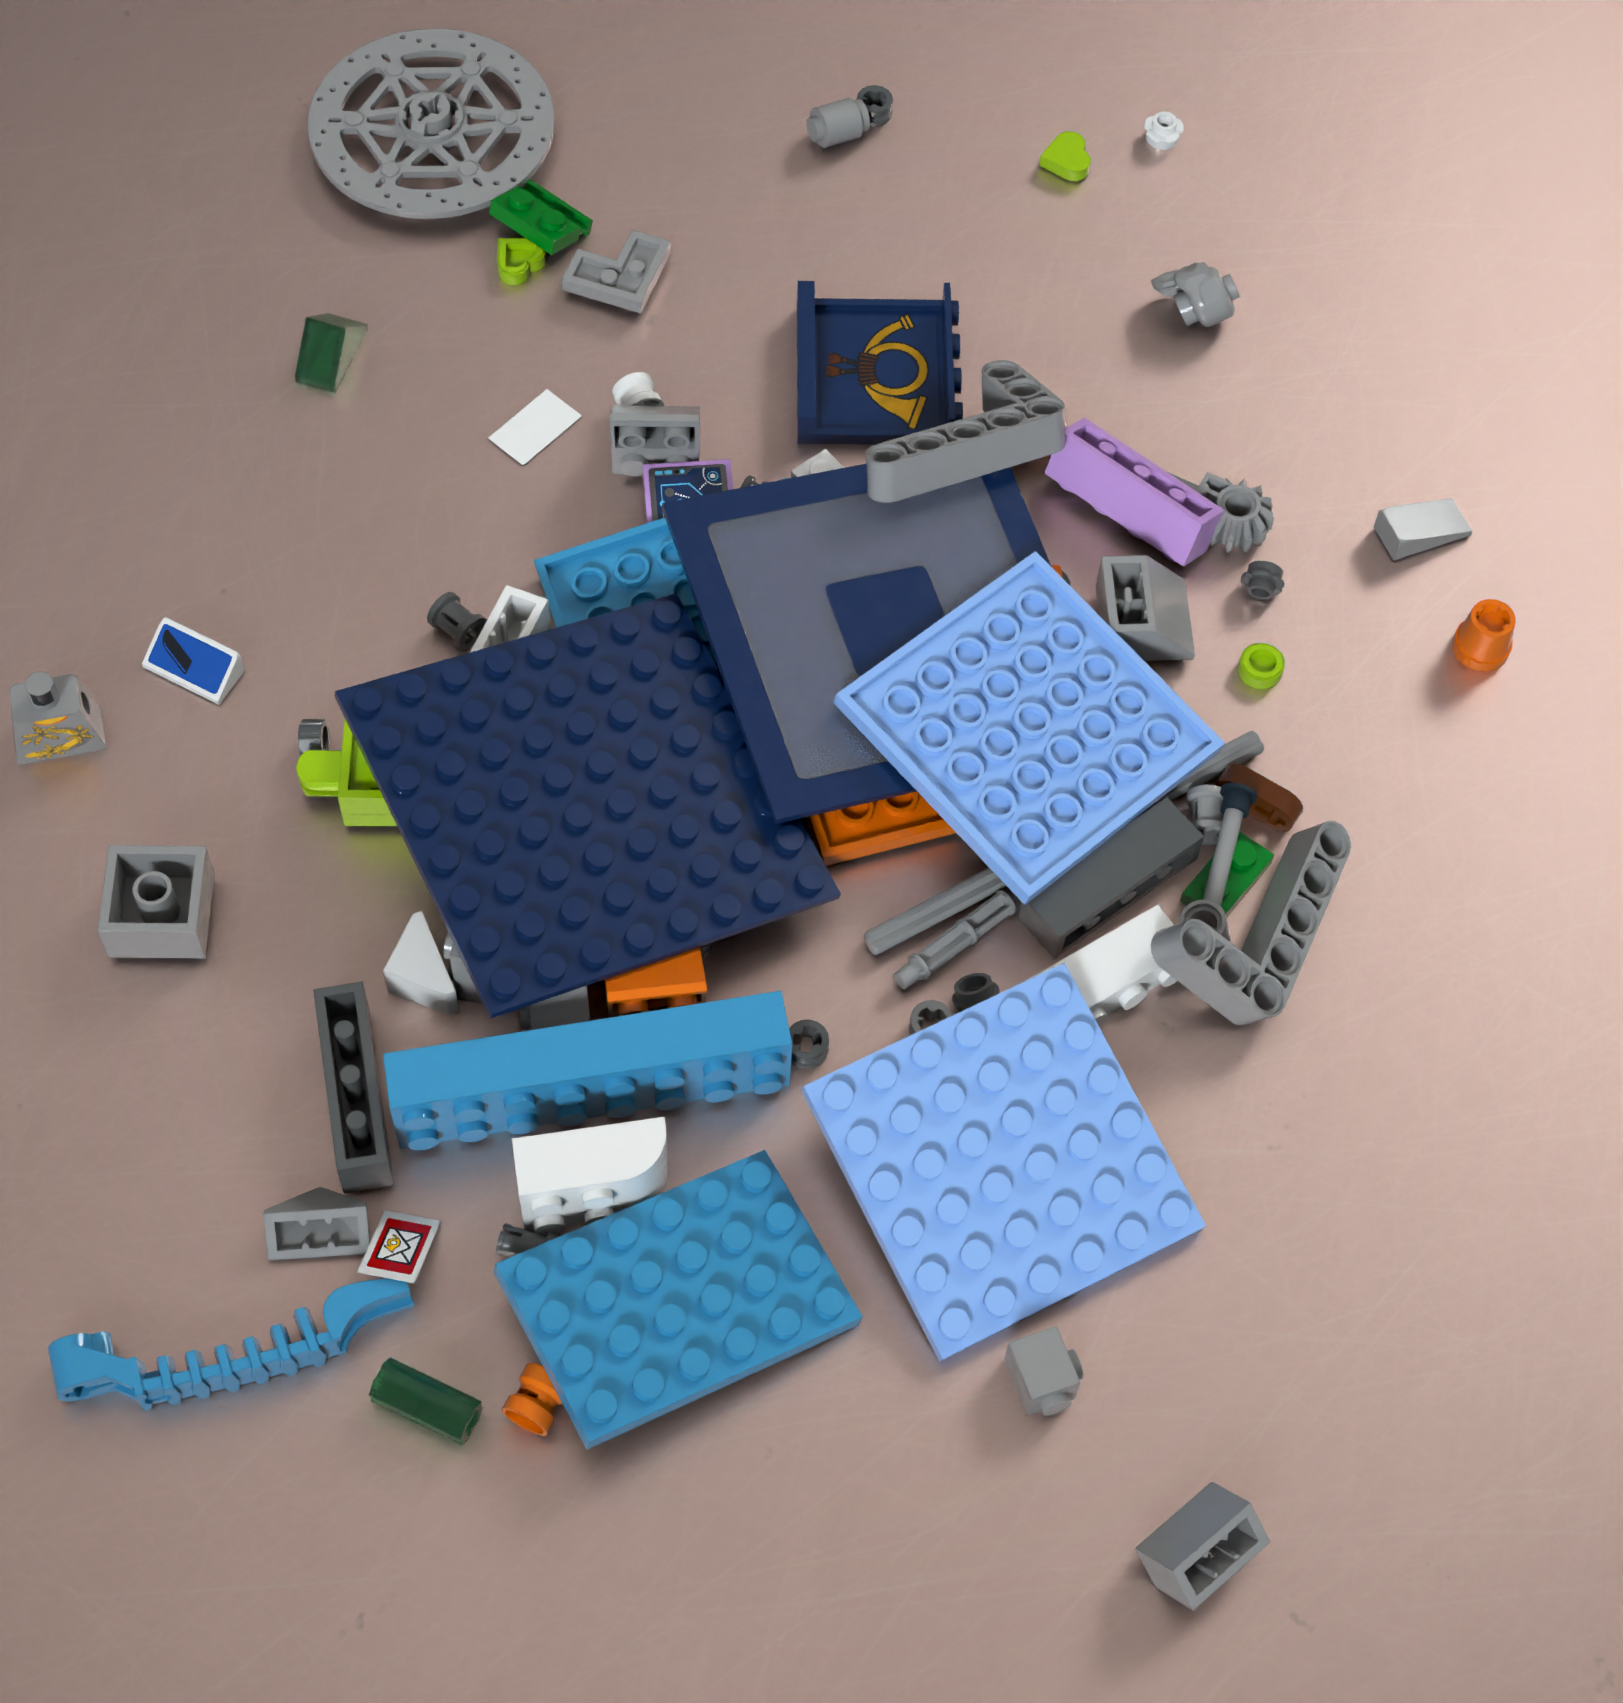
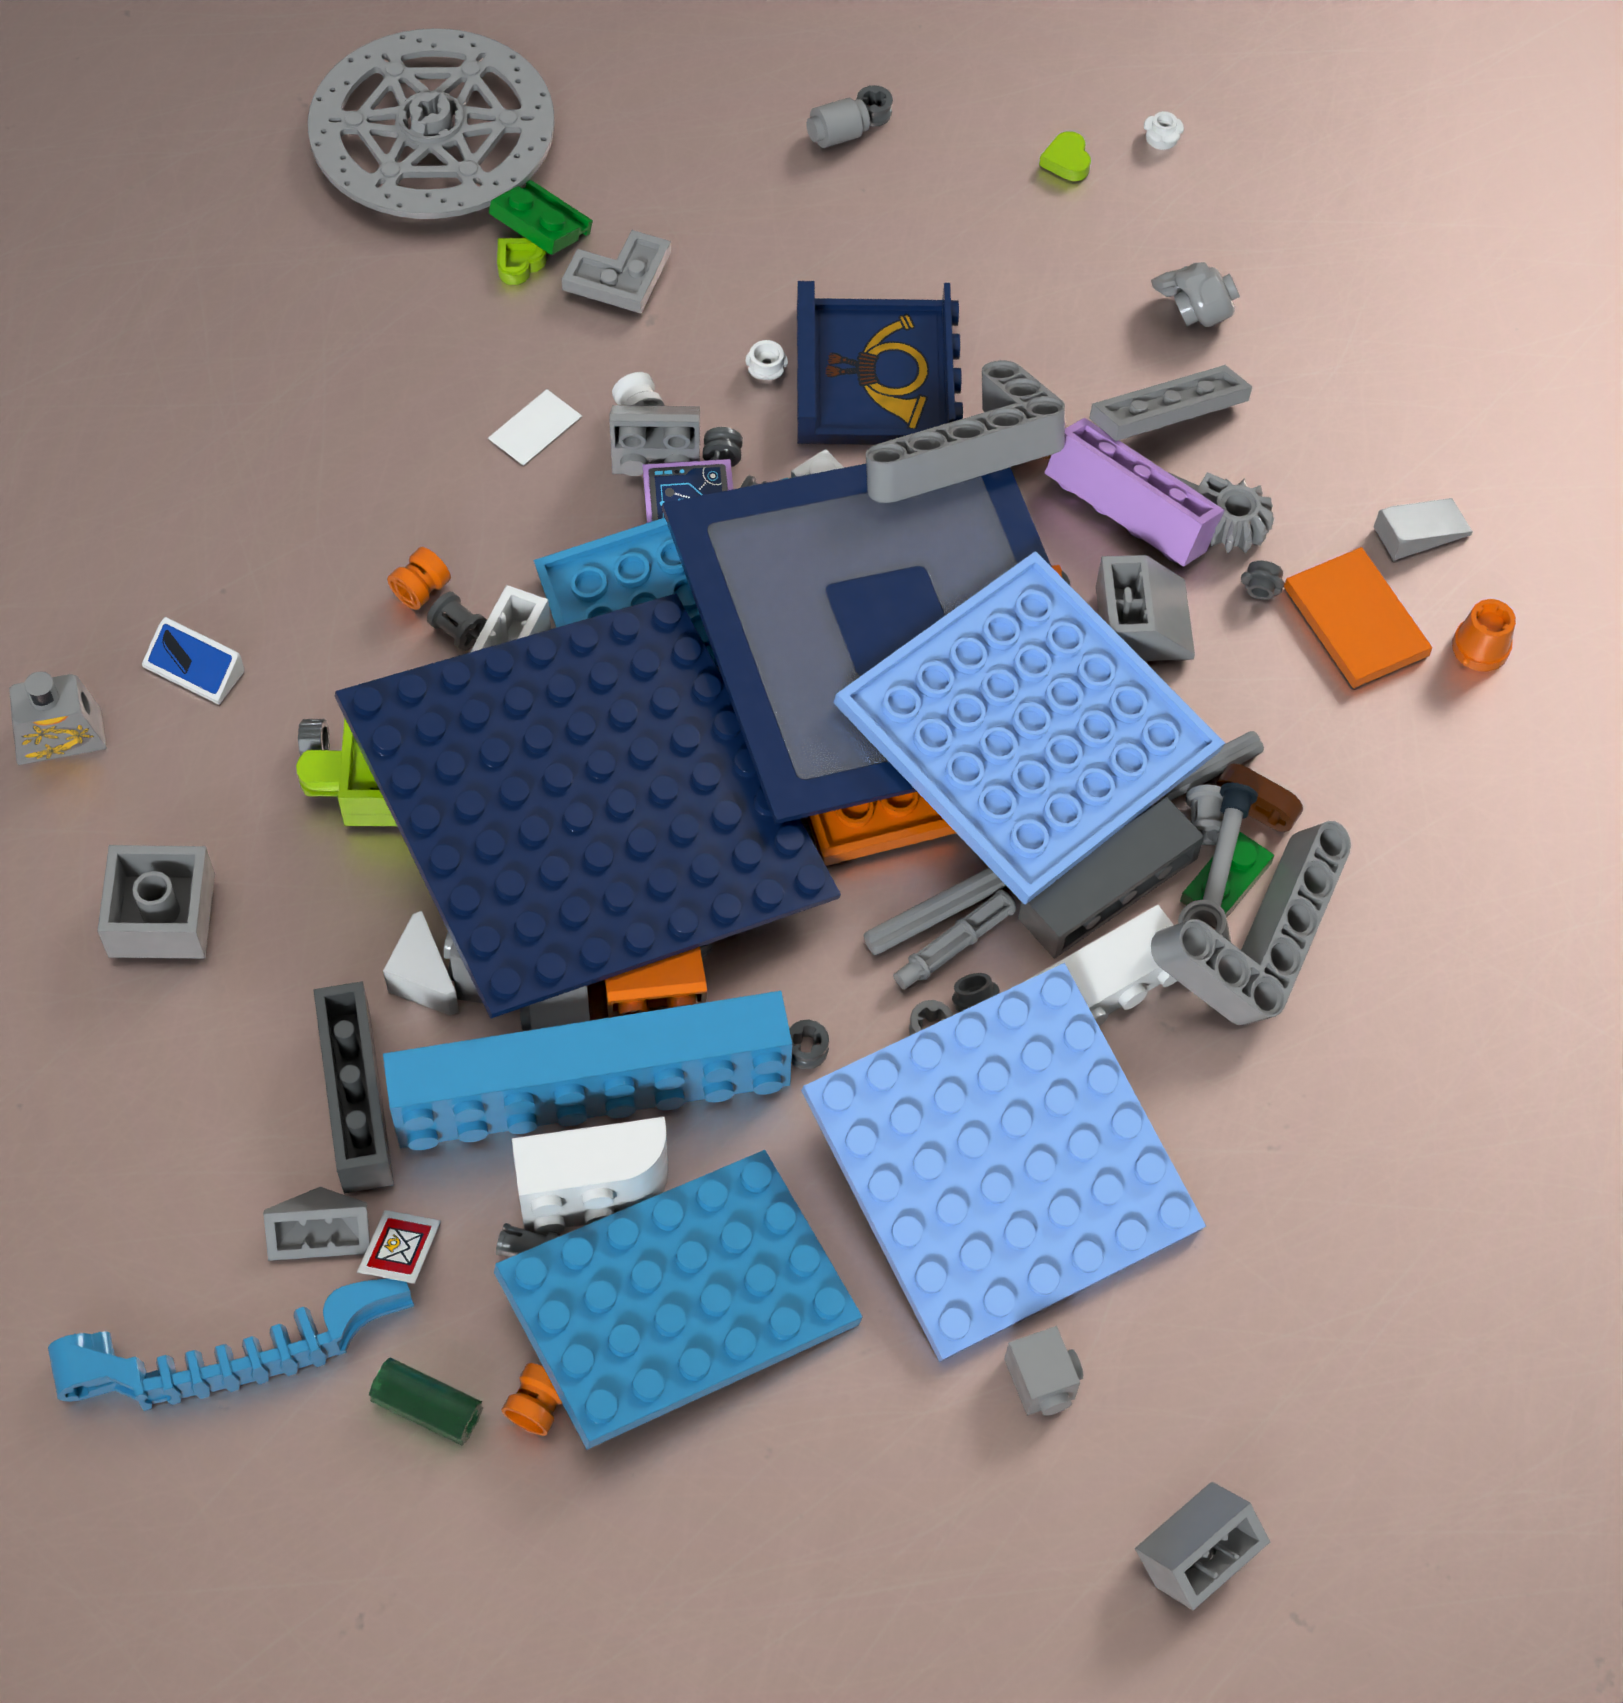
clear green slope [295,313,368,393] -> none
lime tile [1238,643,1285,690] -> none
none -> orange wheel [387,547,451,610]
none -> dark grey bush [703,427,743,467]
none -> white plate [745,340,788,380]
none -> light grey plate [1089,365,1252,441]
none -> orange tile [1284,547,1433,689]

